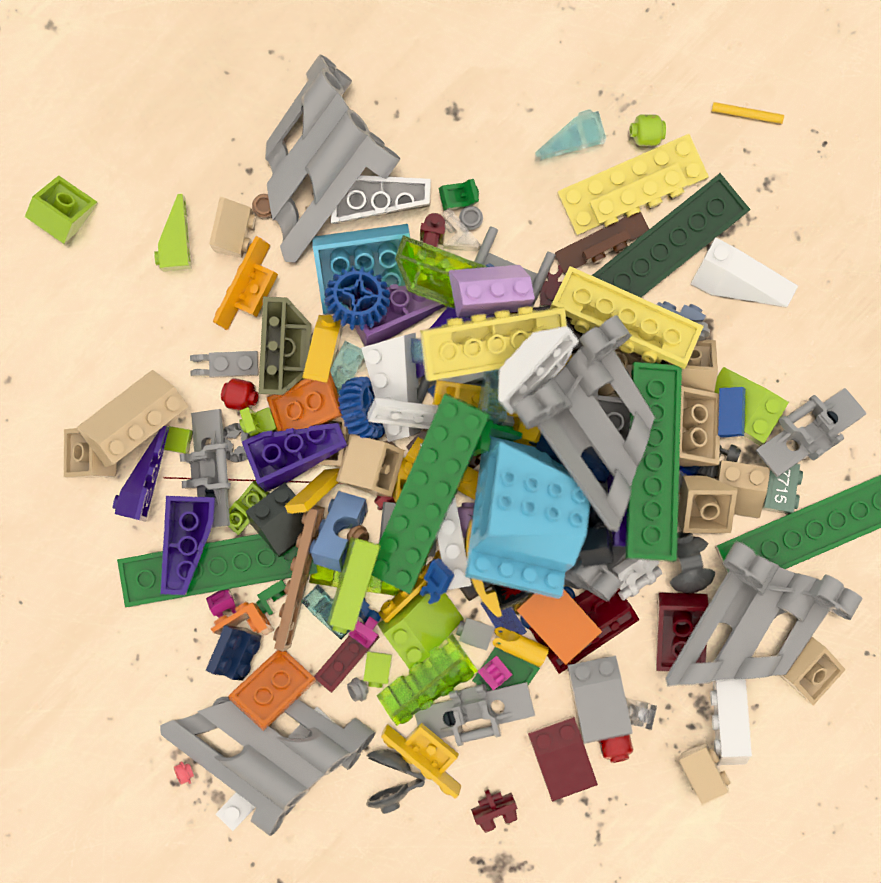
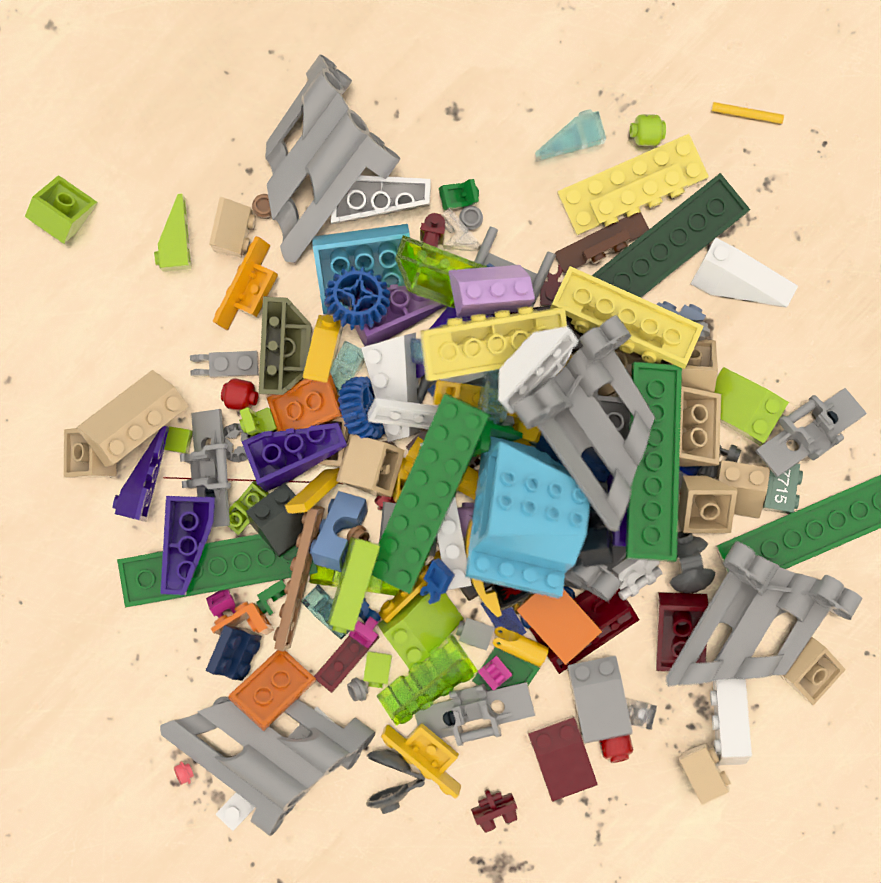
blue tile [718,387,745,437] -> none

